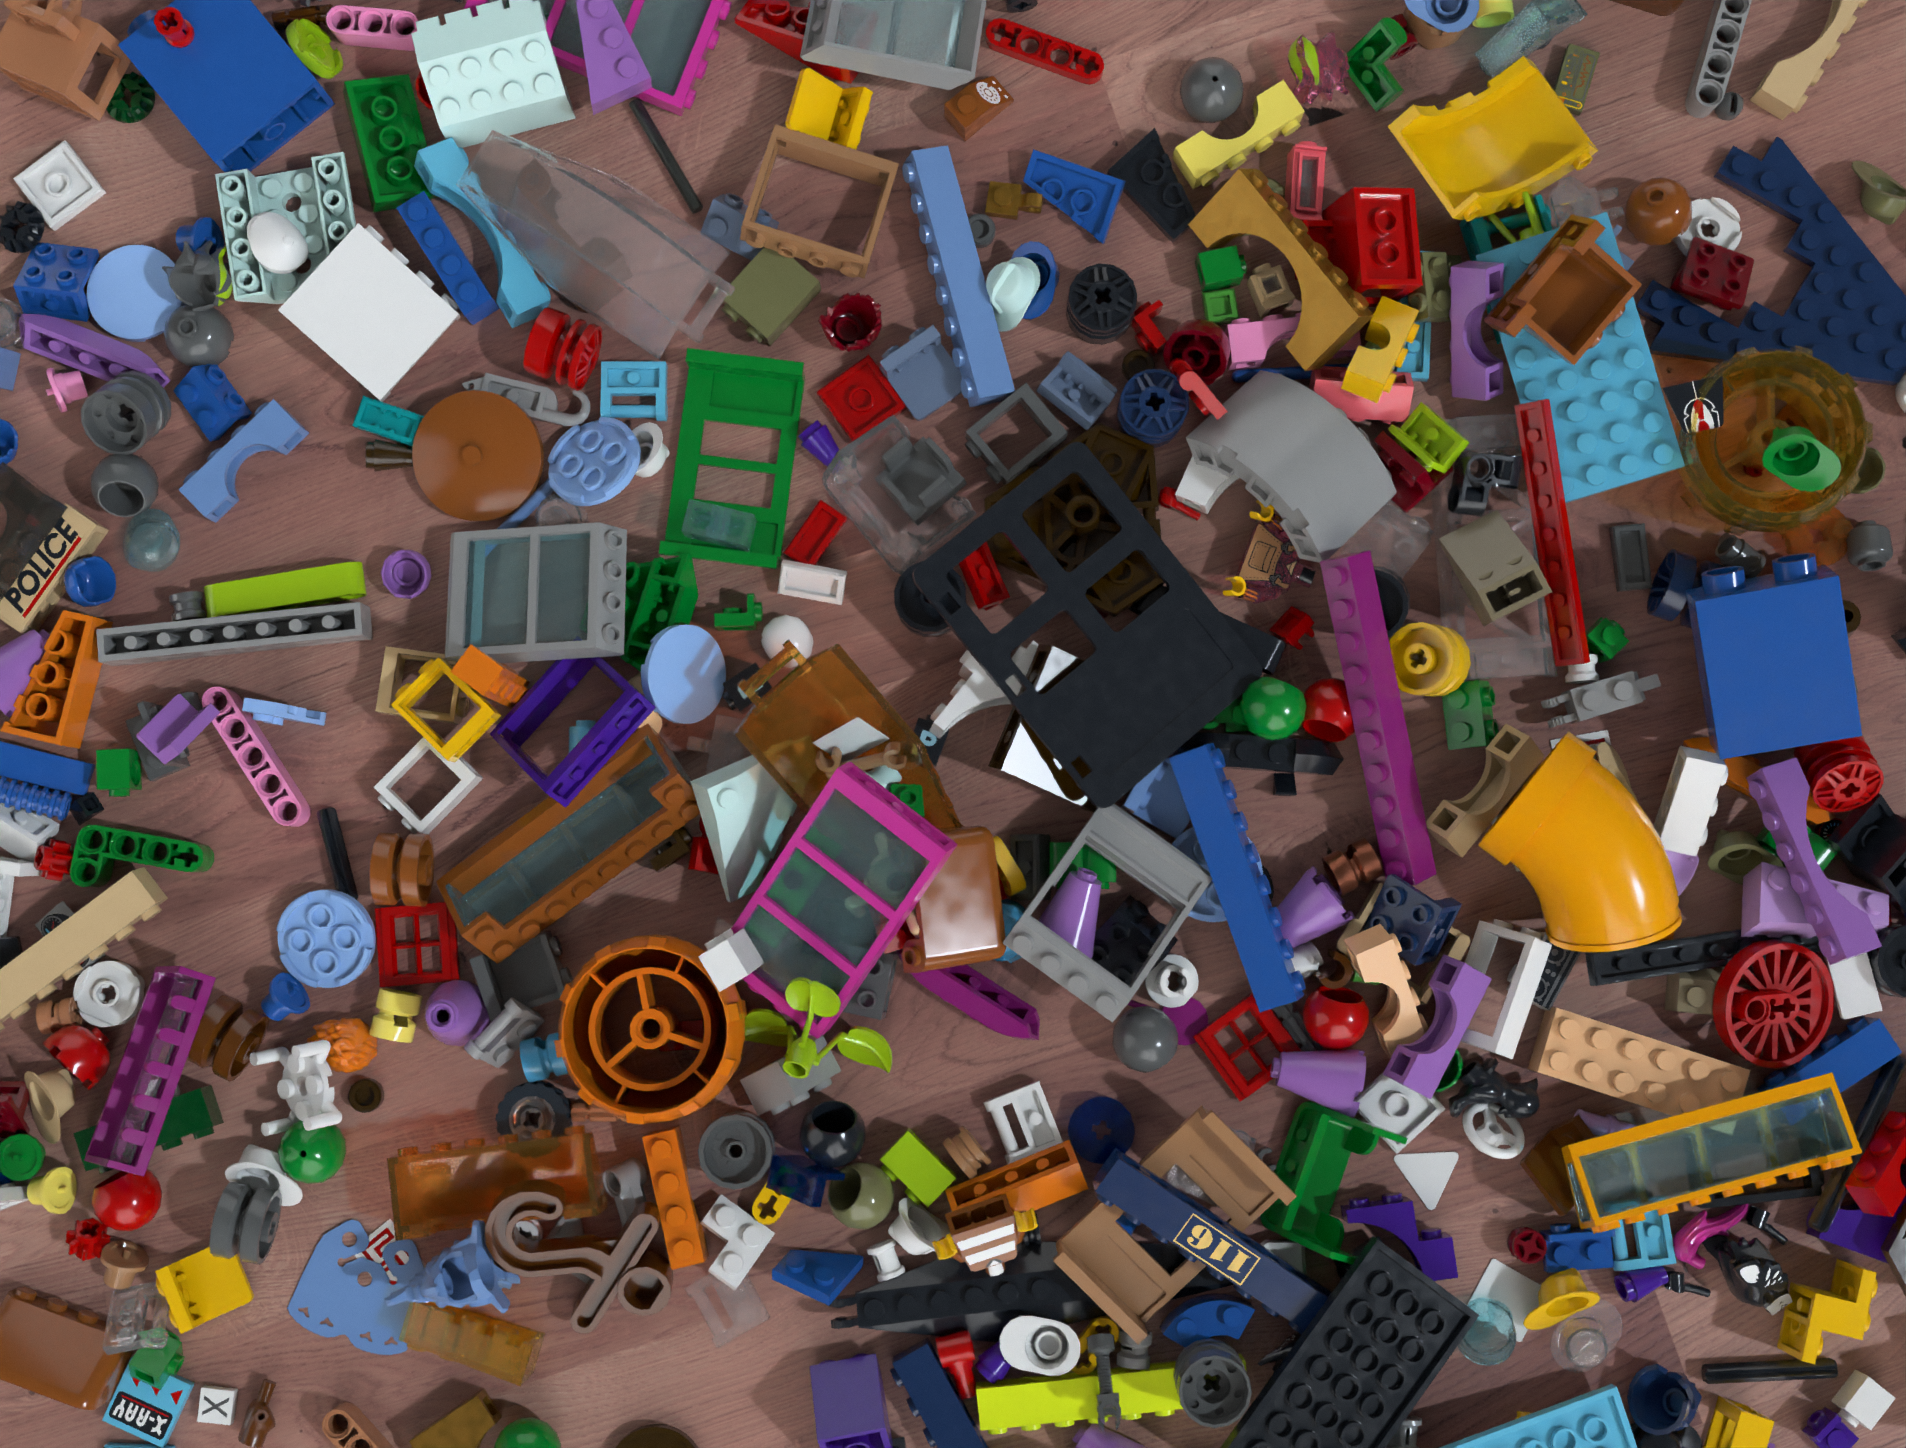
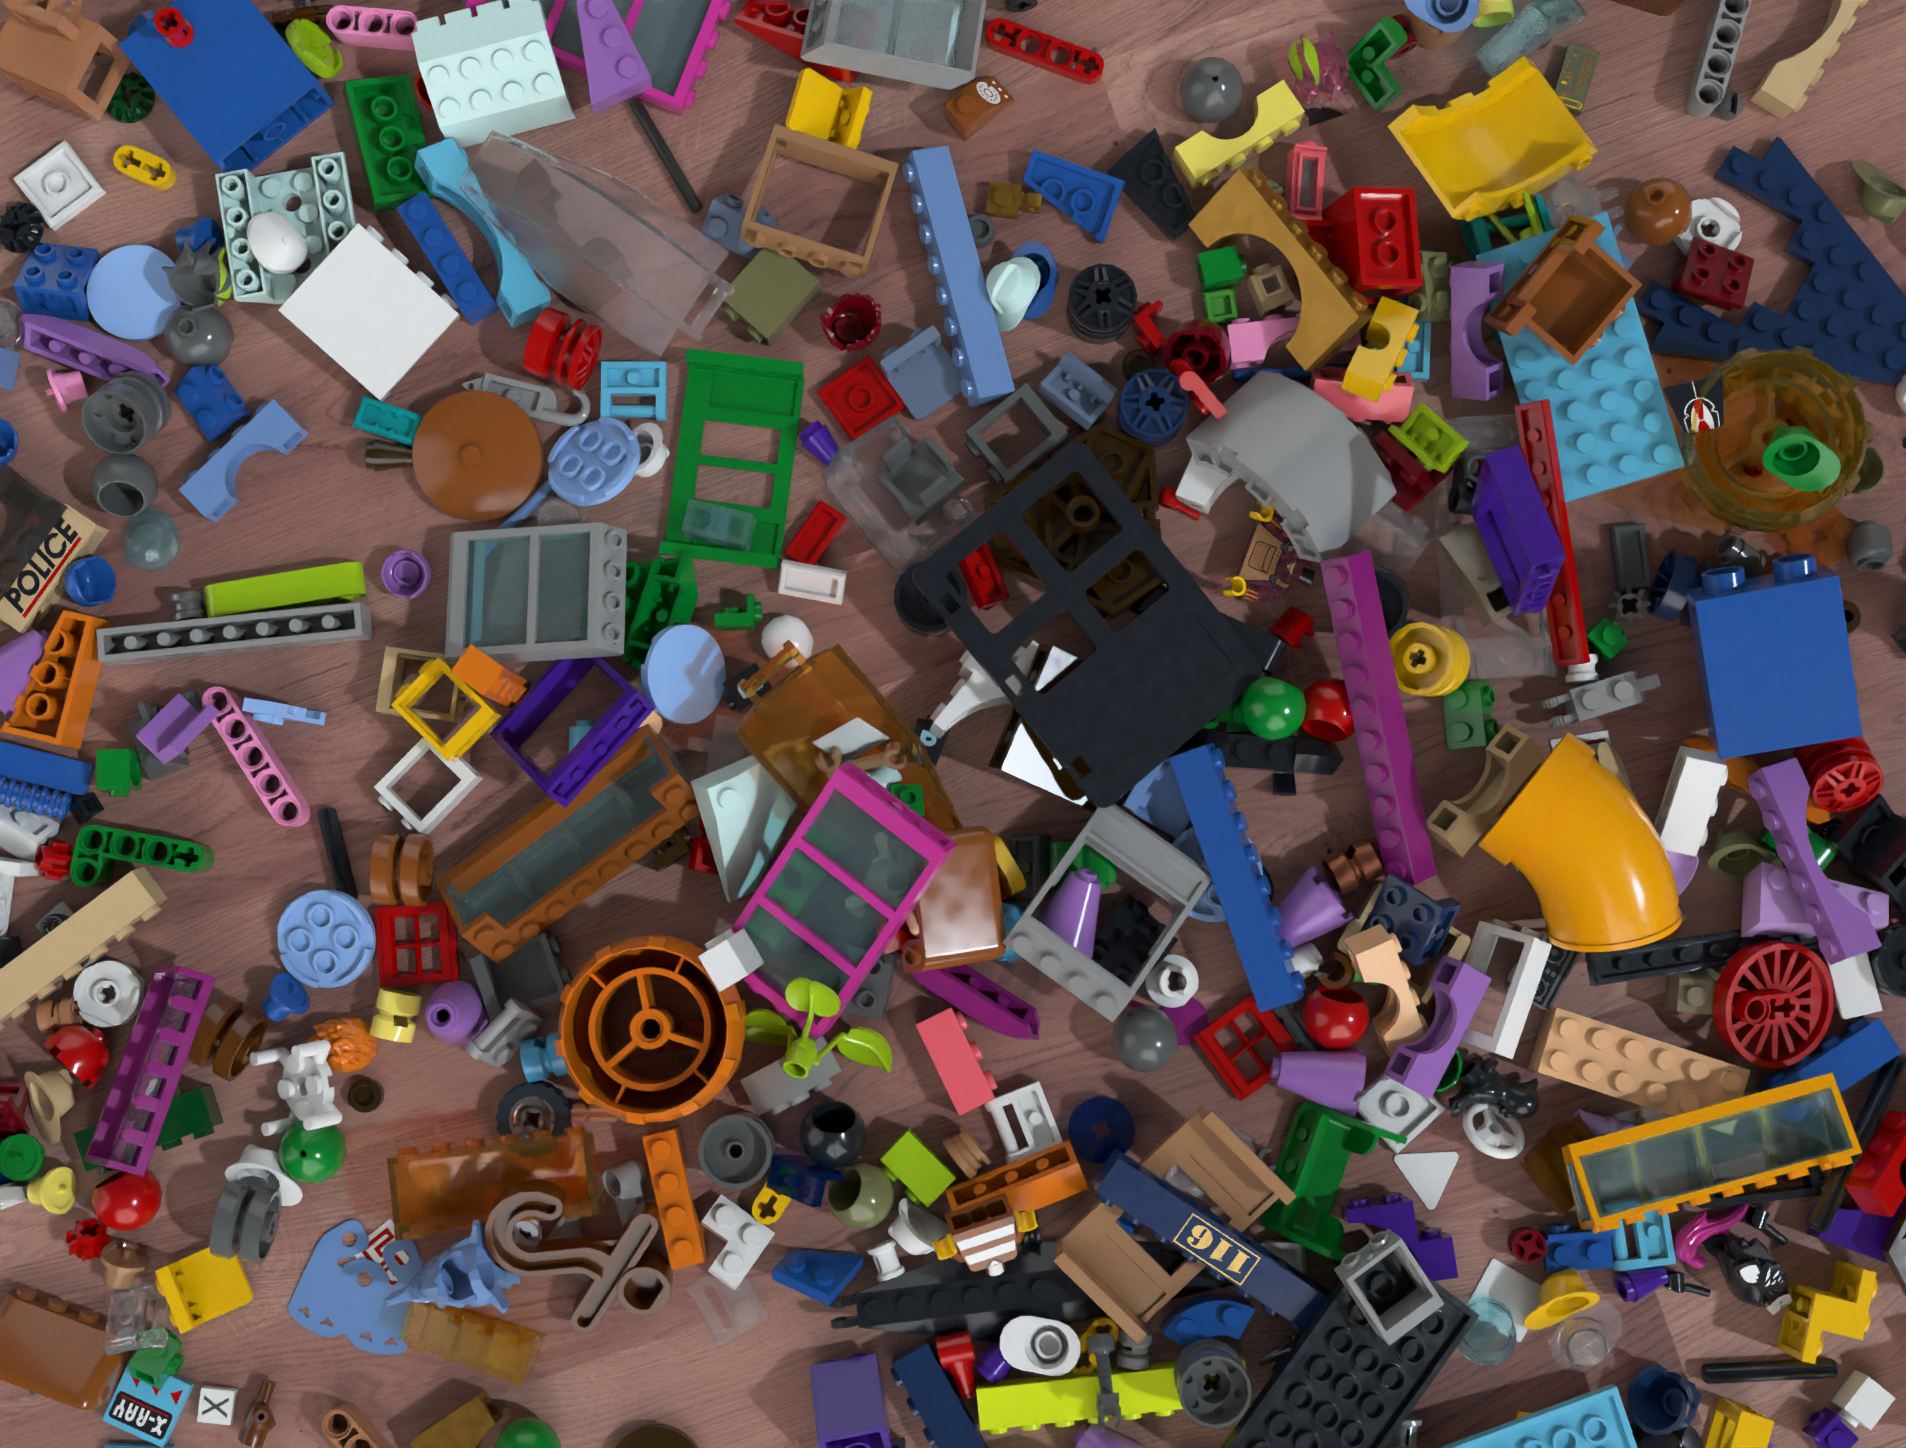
none -> yellow beam [113,145,176,191]
none -> coral brick [915,1006,998,1116]
none -> light grey window [1334,1229,1444,1345]
none -> dark purple window [1470,444,1566,616]
none -> dark grey gear [1608,583,1651,625]

